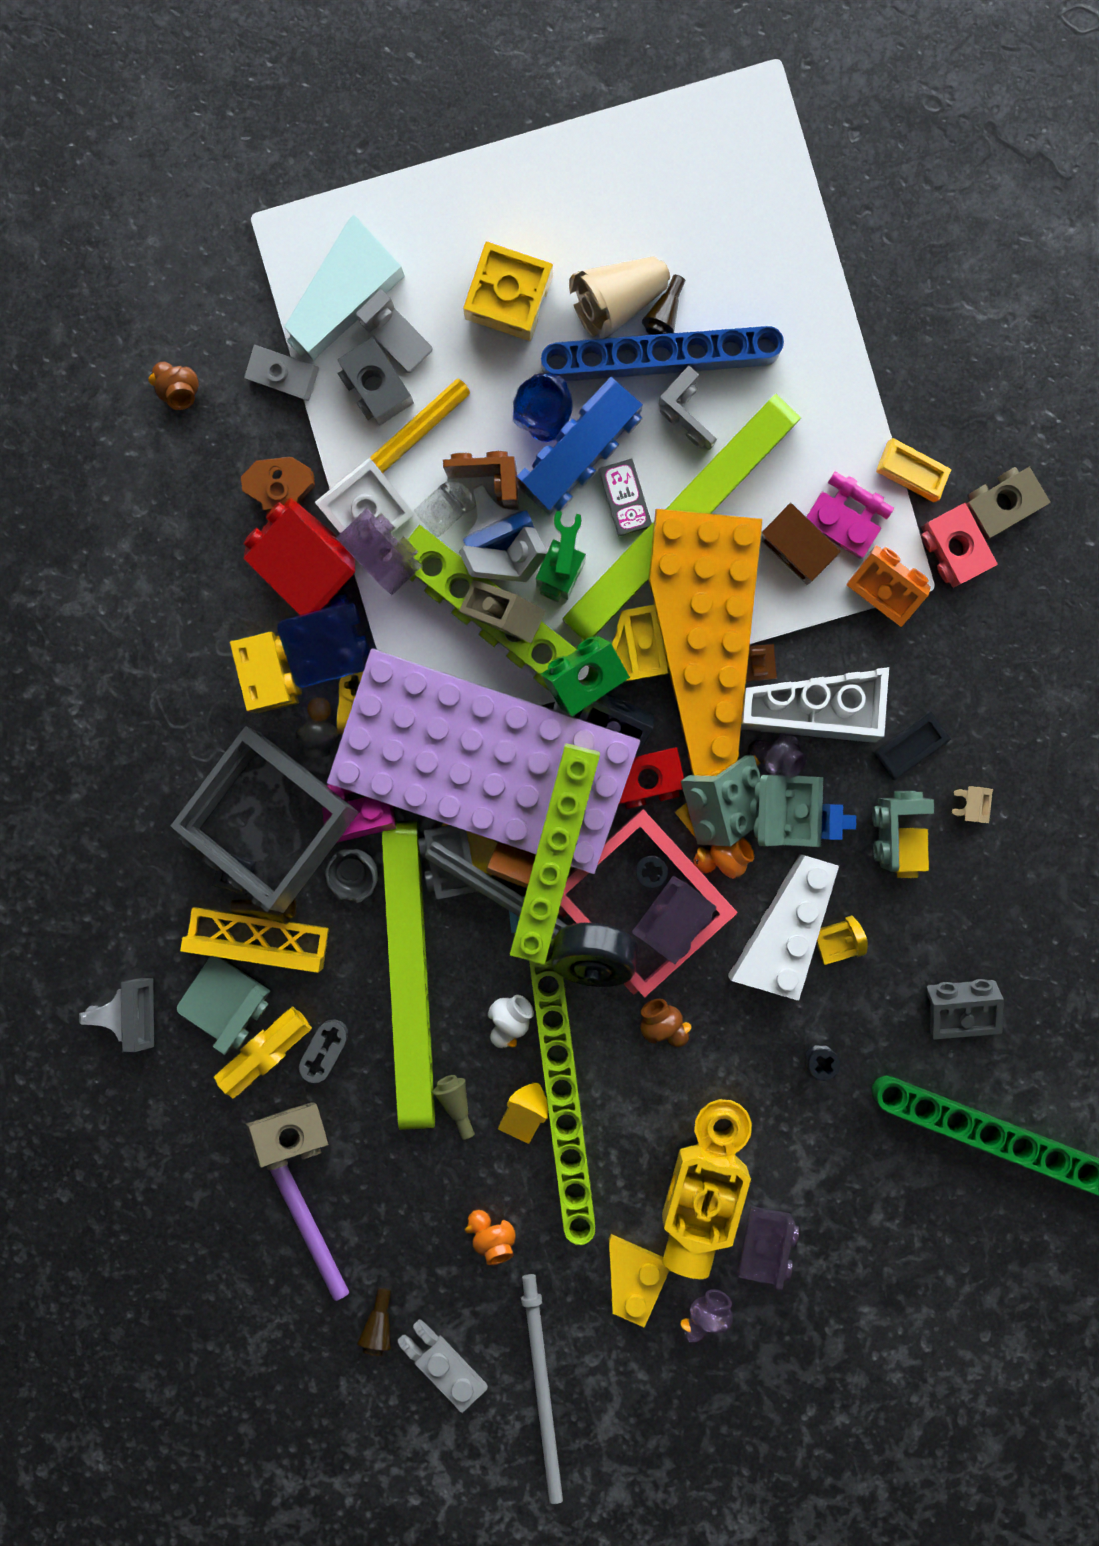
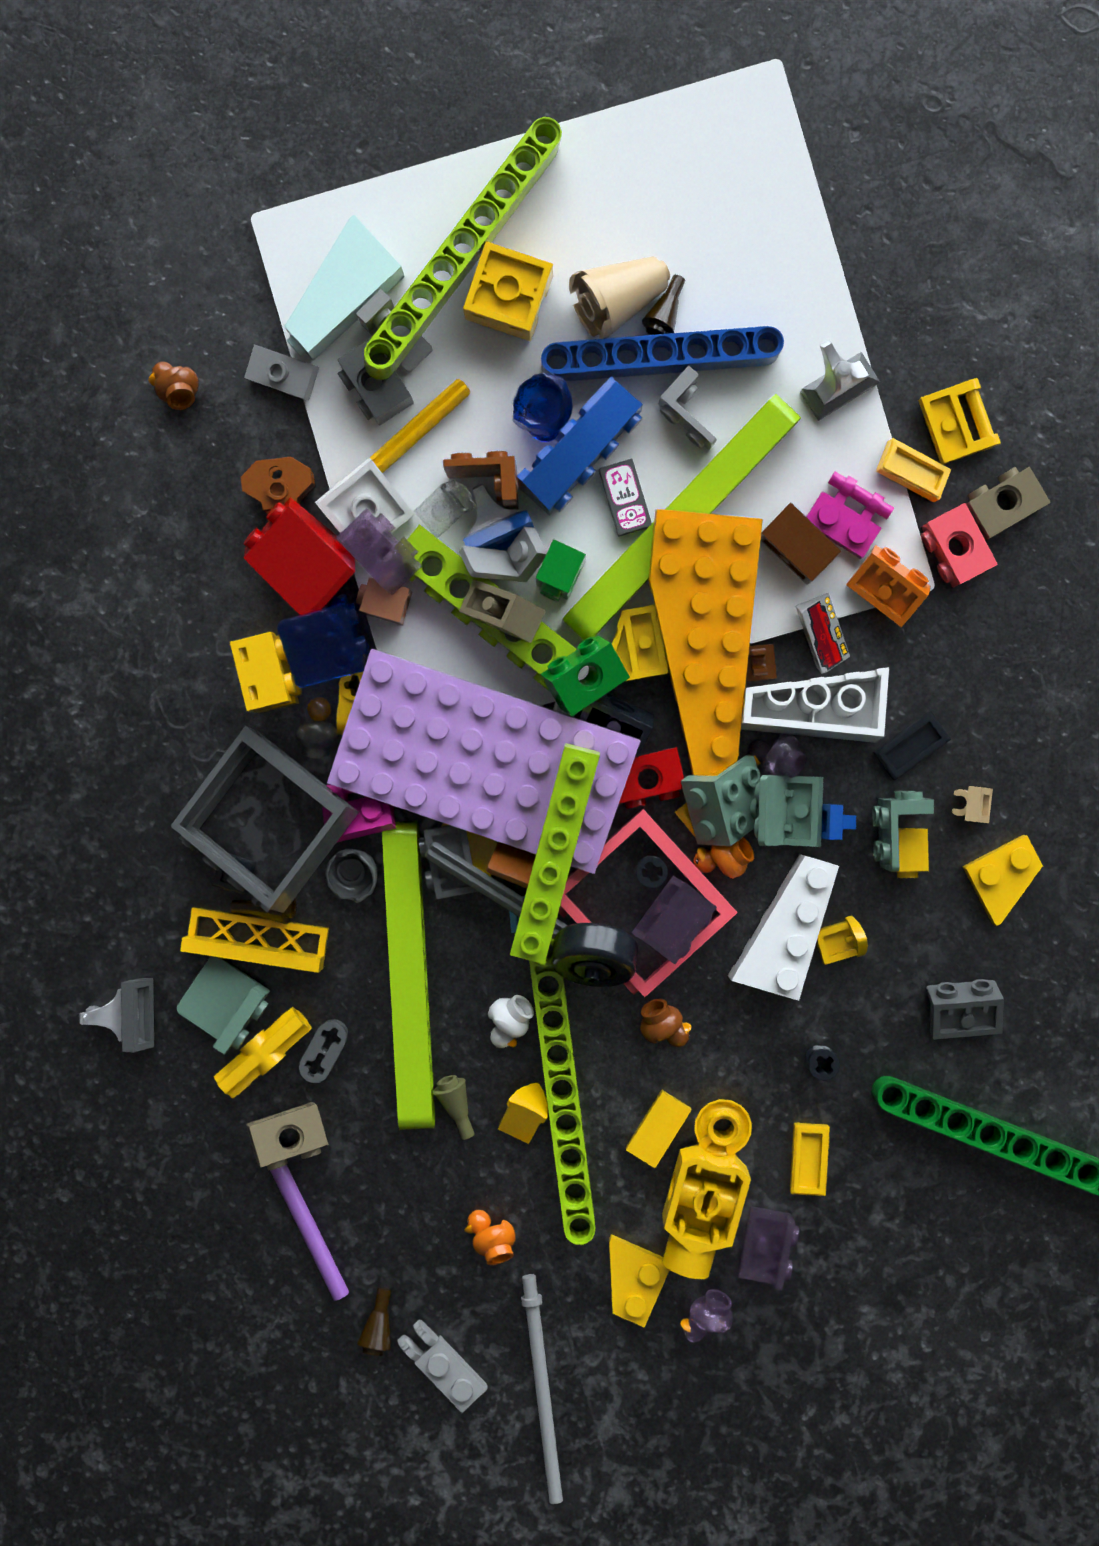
green plate [549,511,582,579] -> none
none -> nougat brick [356,577,413,625]
none -> lime beam [364,117,562,380]
none -> yellow tile [625,1090,692,1168]
none -> yellow tile [790,1123,830,1196]
none -> slope [795,593,850,674]
none -> piece [800,340,880,421]
none -> yellow plate [918,378,1001,465]
none -> yellow wing [962,835,1043,926]

